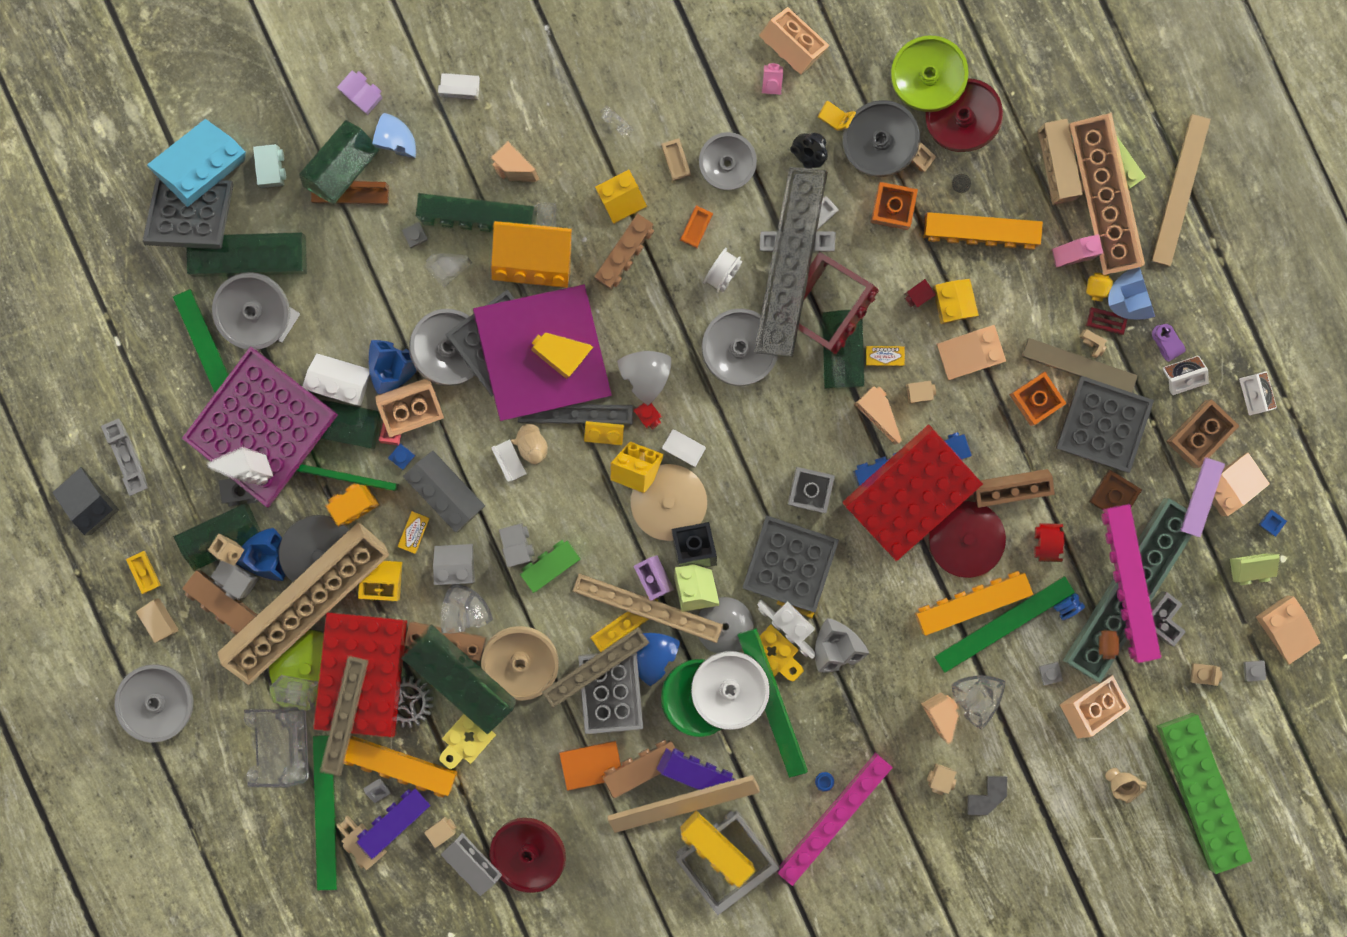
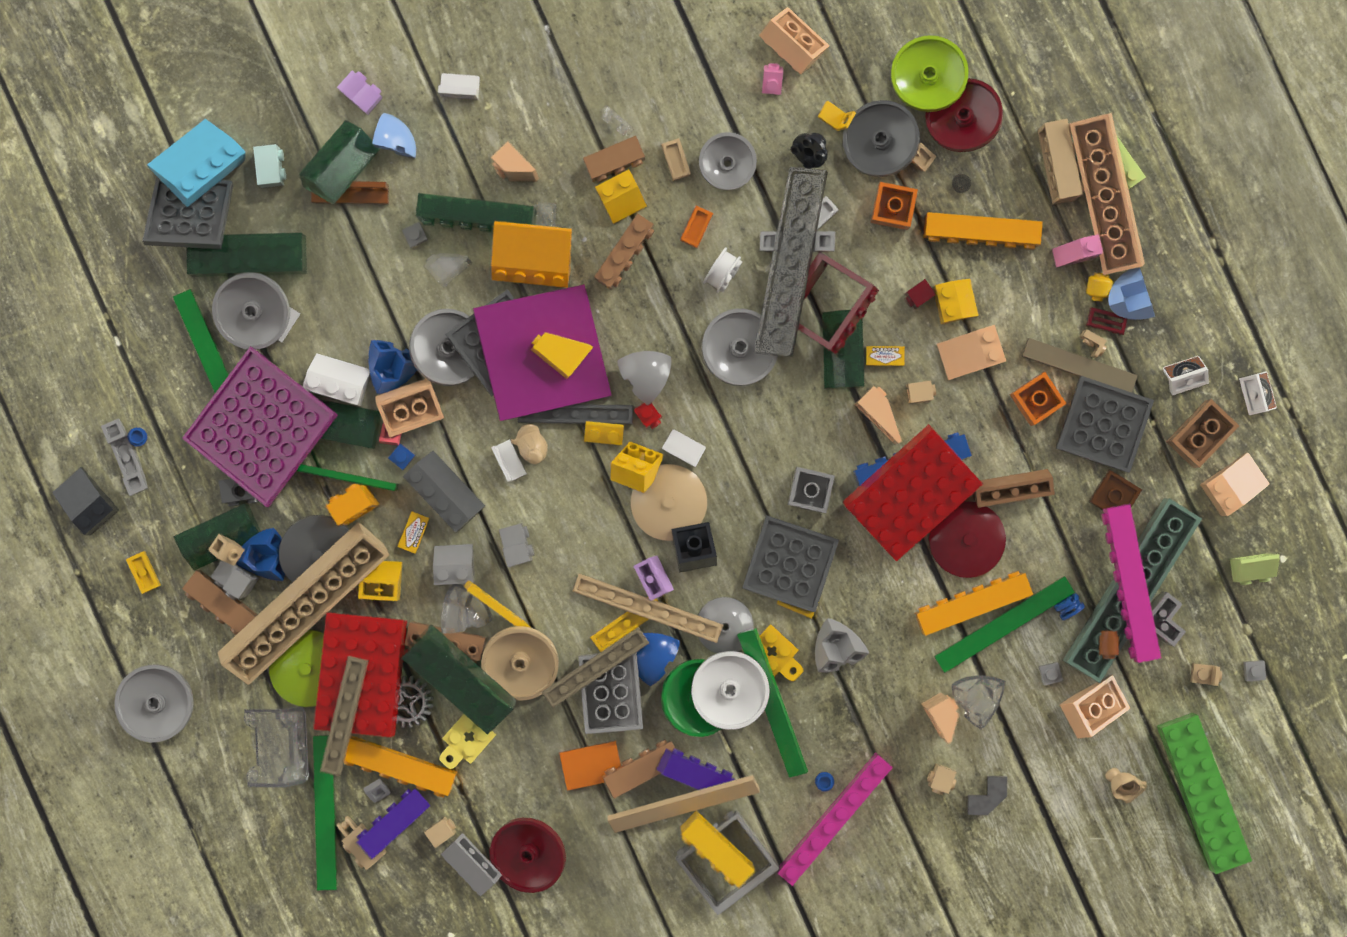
tan piece [136,598,178,643] -> none
white slope [207,448,273,485] -> none
clear slope [270,675,319,711] -> none
bright green brick [520,540,581,593] -> none
yellowish green slope [674,564,719,612] -> none
white bracket [757,599,815,659] -> none
red brick [1034,523,1064,562] -> none
tan tile [1151,114,1211,267] -> none
medium lavender piece [1152,324,1186,362] -> none
lavender tile [1180,458,1225,537] -> none
light nougat slope [1256,596,1320,665] -> none
blue plate [1259,510,1287,537] -> none
none -> blue plate [127,427,147,447]
none -> yellow tile [464,580,530,628]
none -> medium nougat brick [583,135,645,183]

